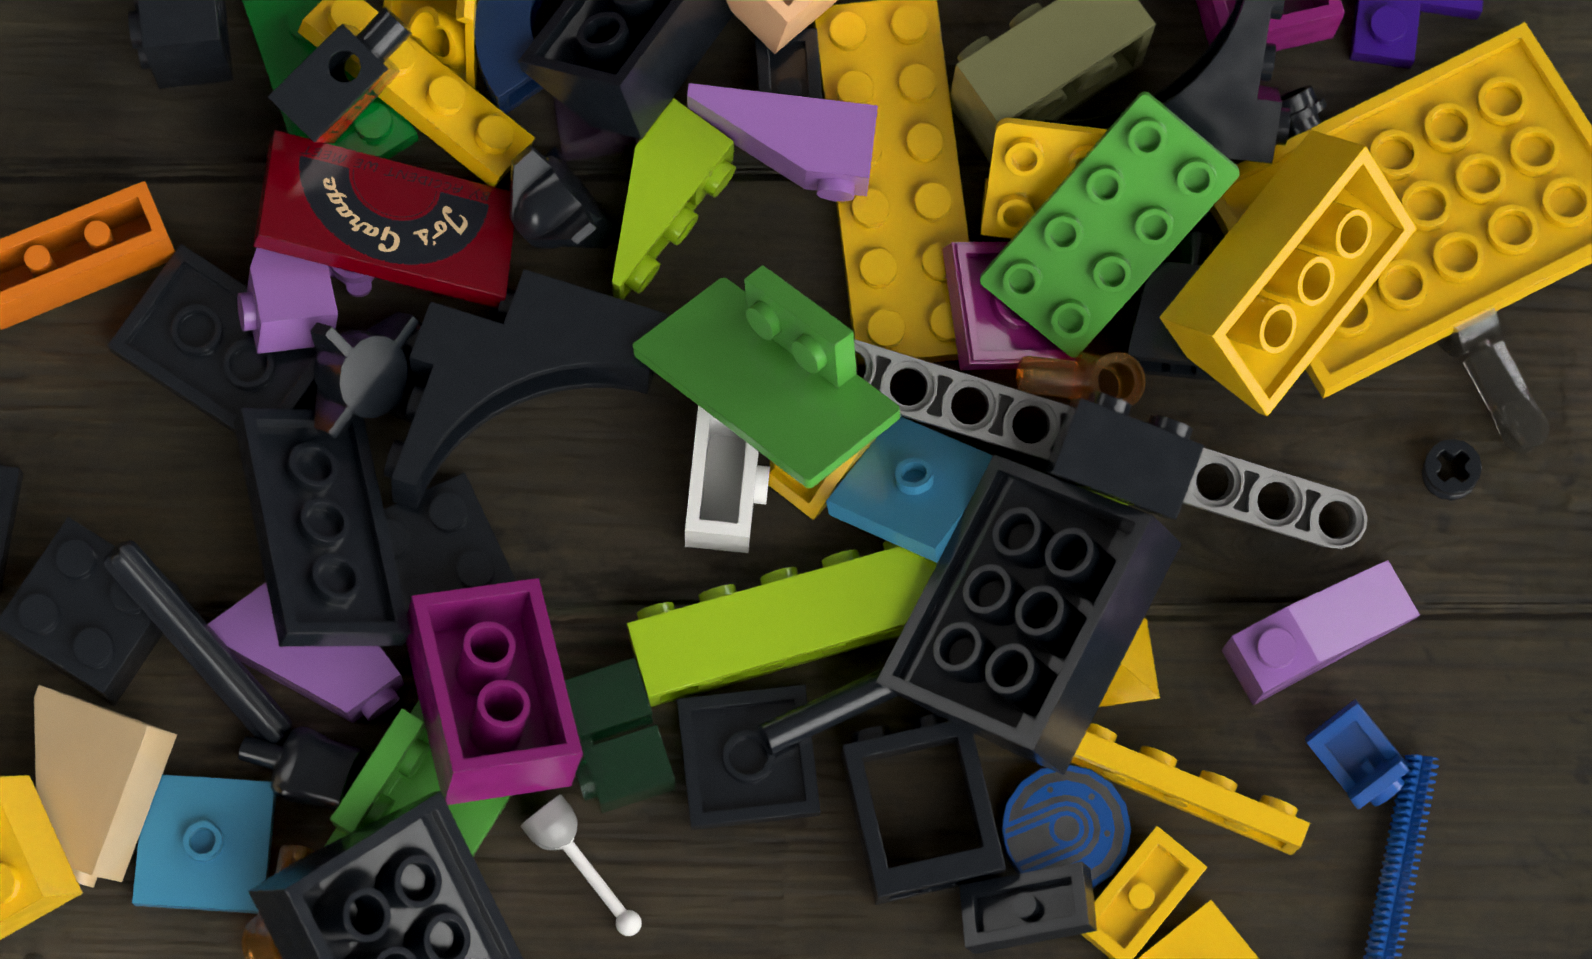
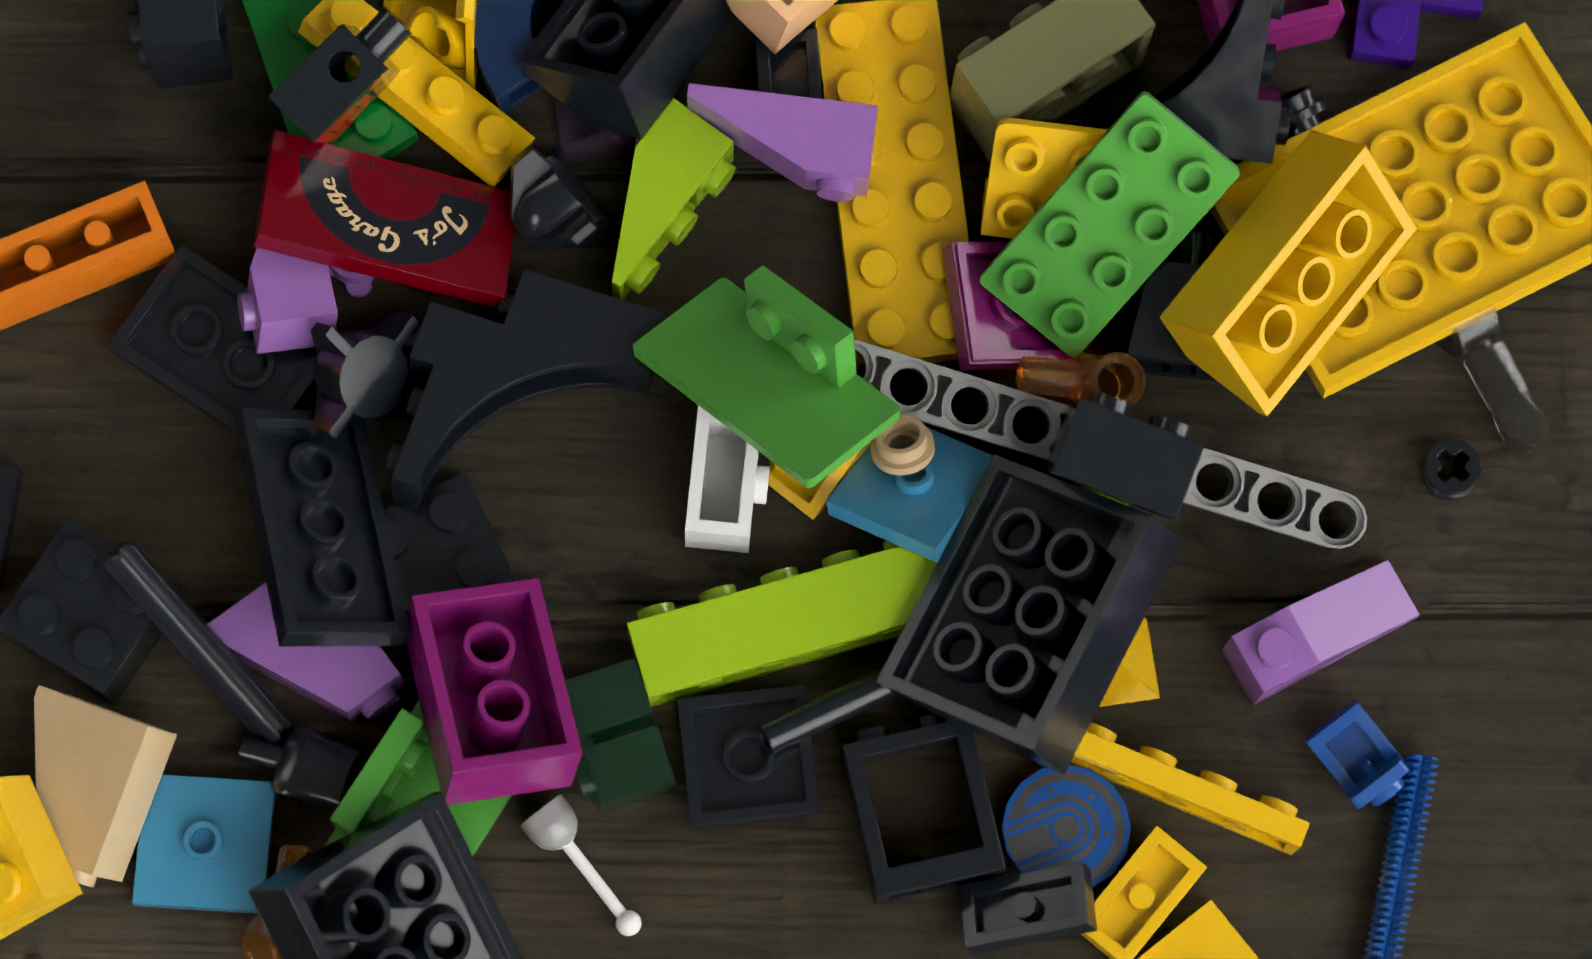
none -> tan plate [870,414,935,475]

